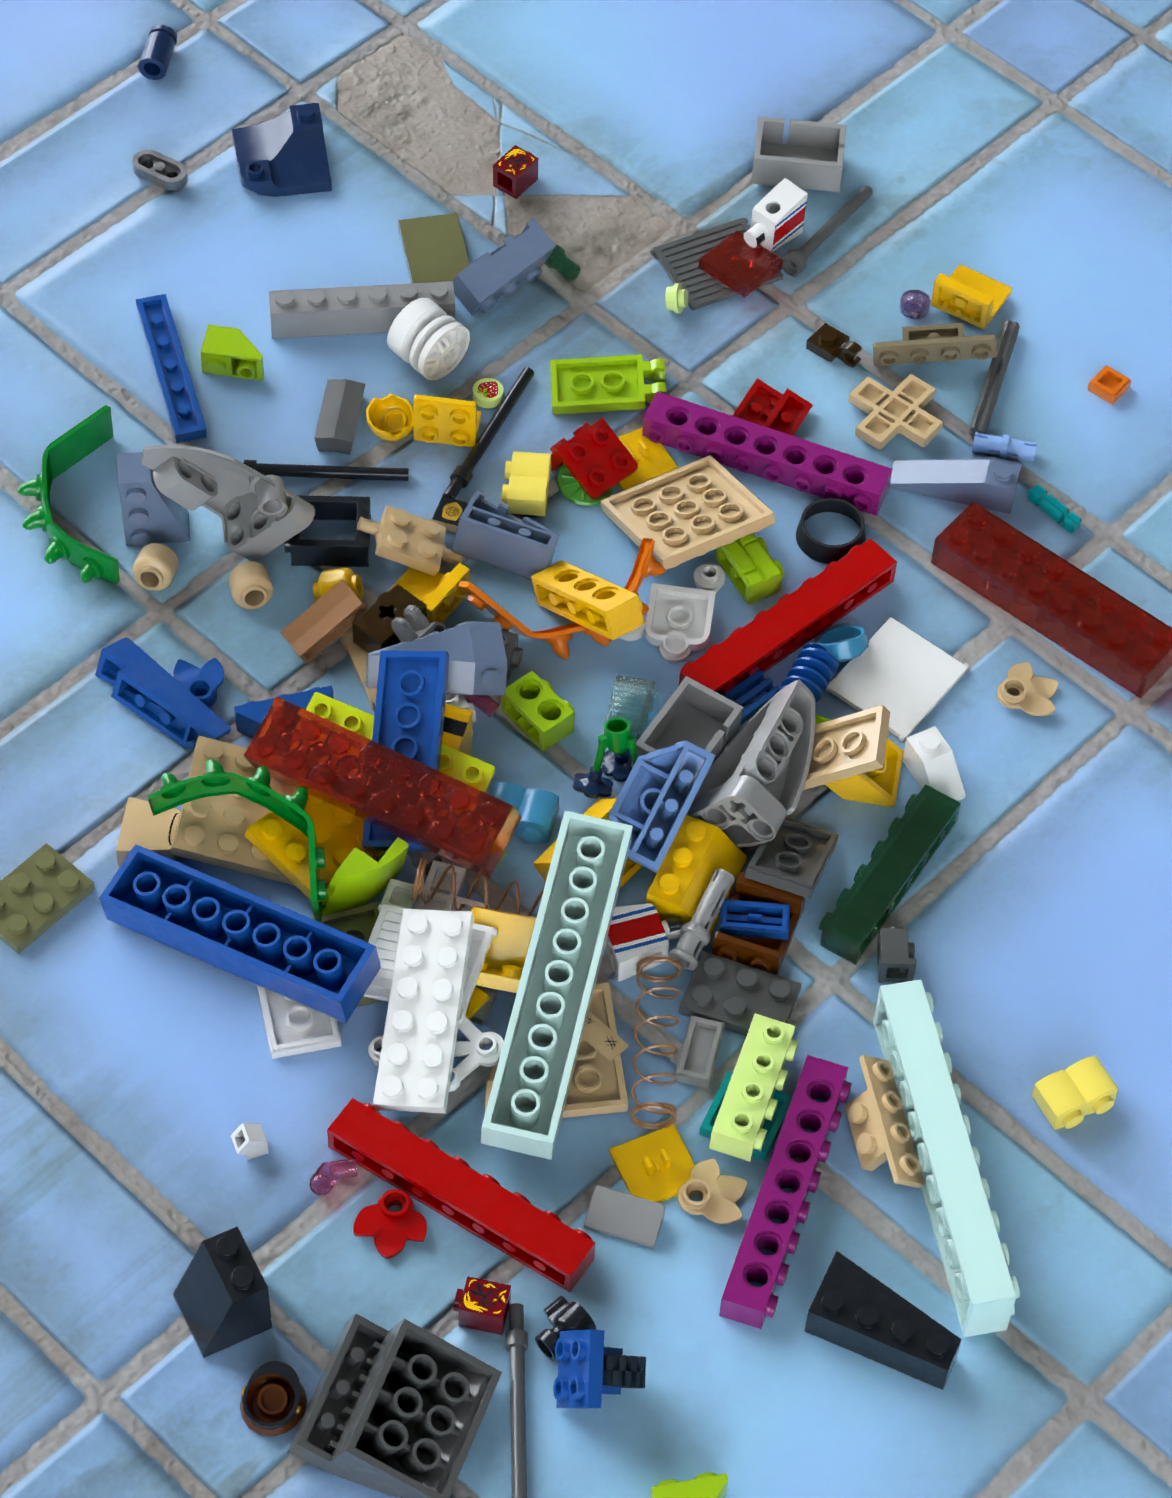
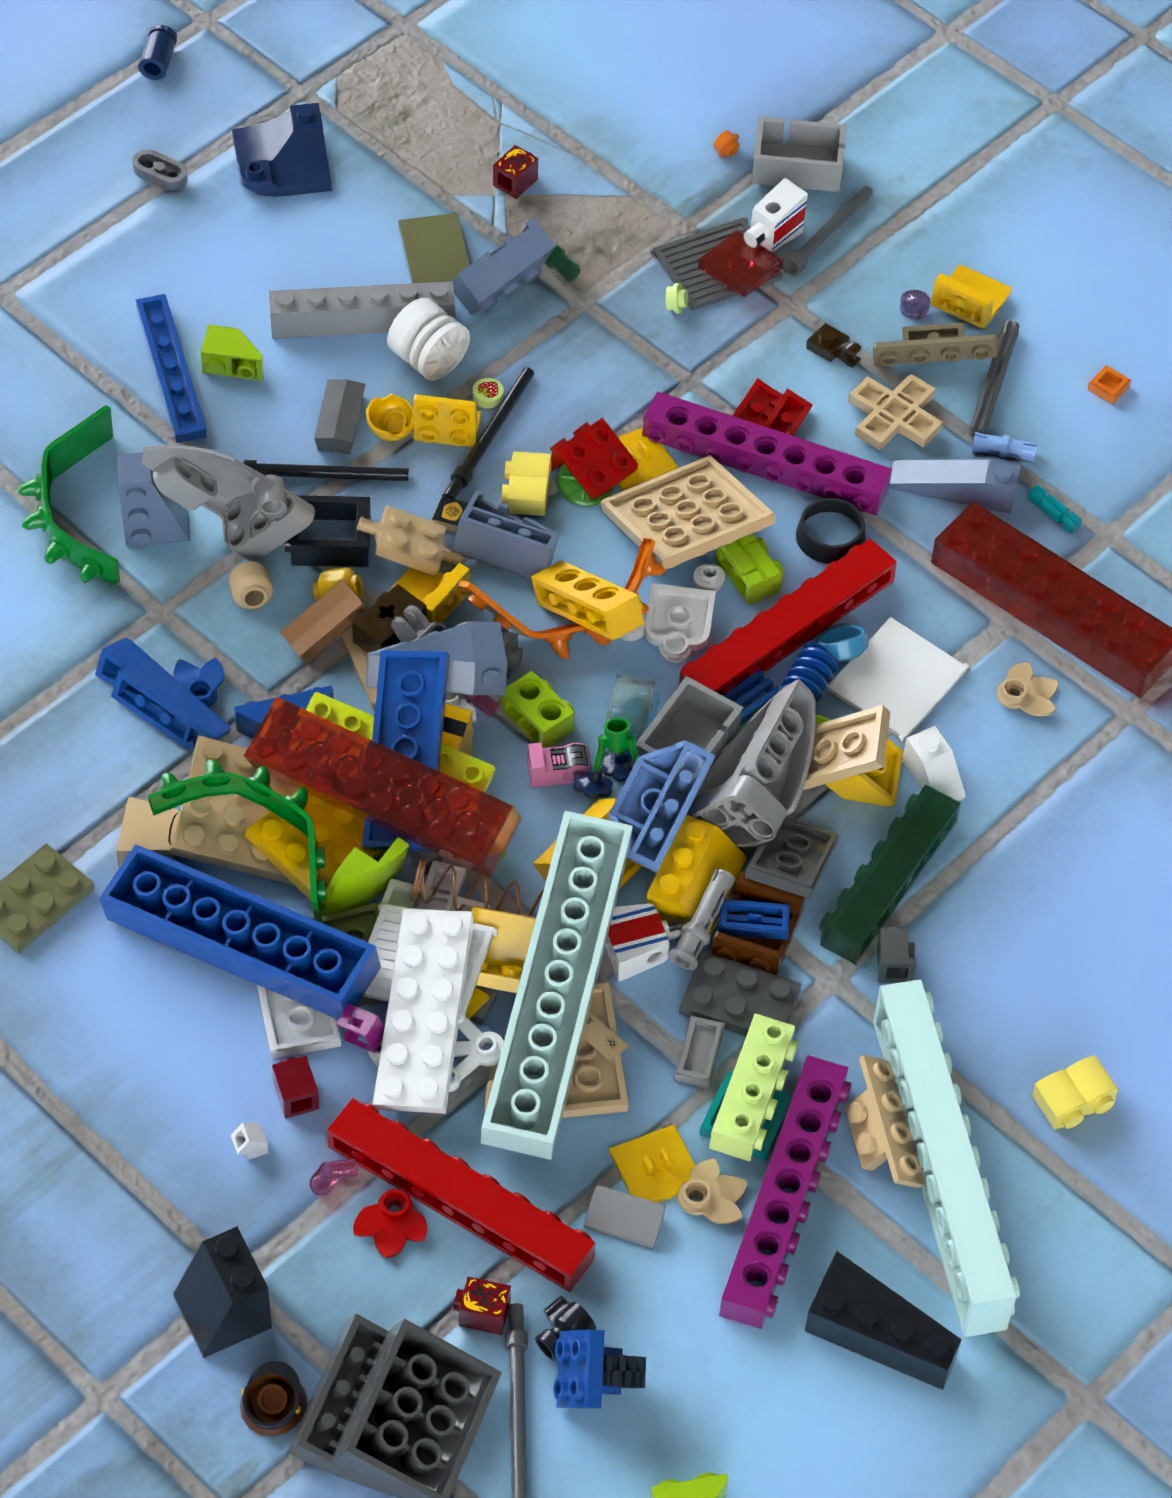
tan head [132,543,179,591] -> none
dark azure brick [483,782,559,844] -> none
lime tile [550,354,667,415] -> none
medium nougat piece [630,955,681,1130] -> none
none -> dark red brick [272,1056,319,1119]
none -> magenta piece [336,1003,384,1053]
none -> bright pink leg [527,743,592,788]
none -> orange plate [713,130,740,158]

